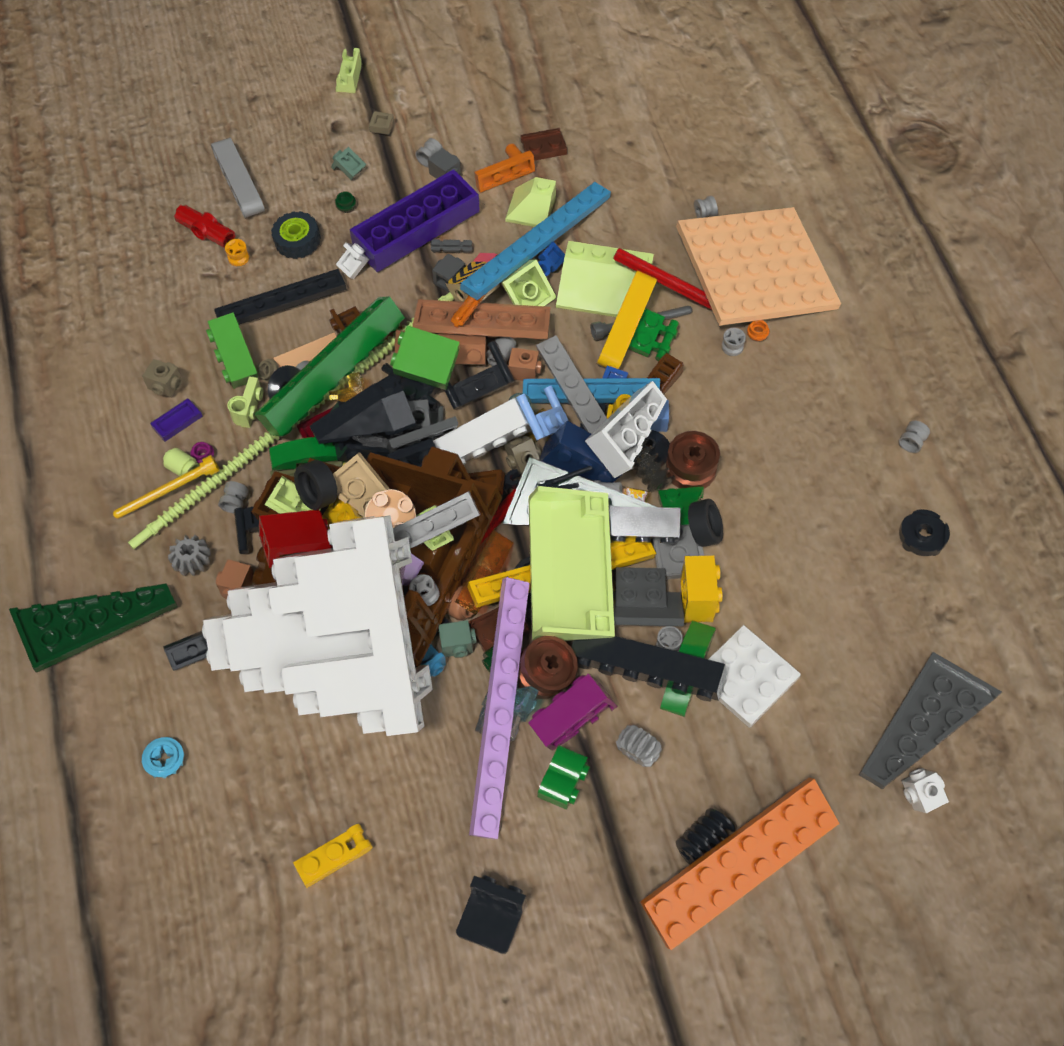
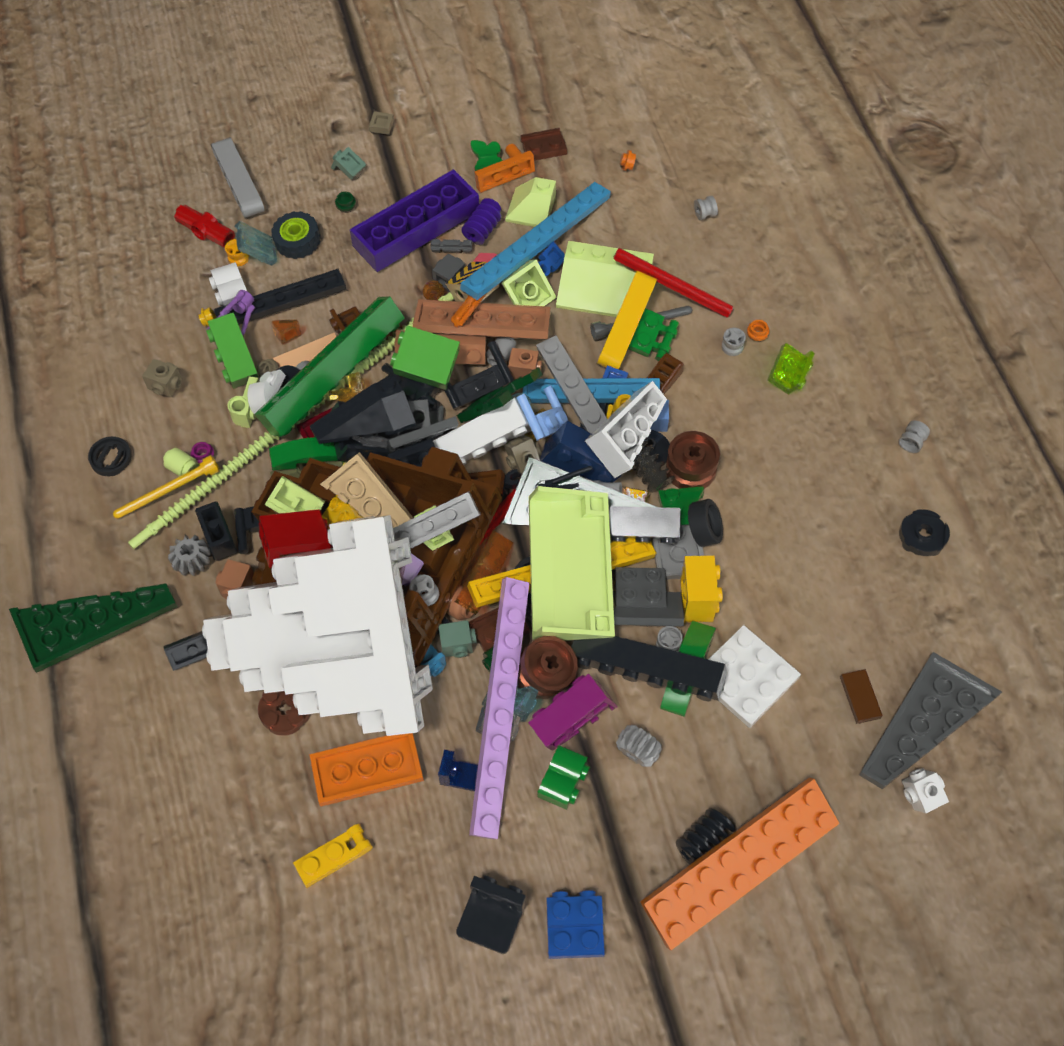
medium azure gear [142,737,185,779] -> none
dark purple tile [150,398,203,442] -> none
light grey wheel [218,481,248,514] -> none
black tyre [294,460,337,510] -> none
yellowish green hinge [336,48,362,93] -> none
white bracket [336,242,369,279] -> none
light nougat dish [365,490,416,528] -> none
light grey wheel [415,138,443,168] -> none
dark grey brick [428,148,461,179] -> none
light nougat plate [676,207,841,326] -> none
none -> black piece [88,436,132,477]
none -> black brick [195,501,237,561]
none -> yellow plate [198,307,217,327]
none -> medium lavender plant [206,290,255,335]
none -> white brick [209,262,247,306]
none -> clear light blue plate [235,221,277,266]
none -> white brick [248,369,286,414]
none -> copper plate [258,691,310,736]
none -> clear orange slope [271,319,301,345]
none -> orange plate [309,733,424,807]
none -> clear orange plate [423,280,445,300]
none -> clear blue bracket [438,749,478,792]
none -> dark green wing [456,367,543,423]
none -> dark purple piece [461,198,502,245]
none -> green animal [470,140,503,171]
none -> blue plate [546,891,605,959]
none -> orange plate [620,150,636,171]
none -> clear neon green bracket [767,343,815,395]
none -> reddish brown tile [840,669,883,724]

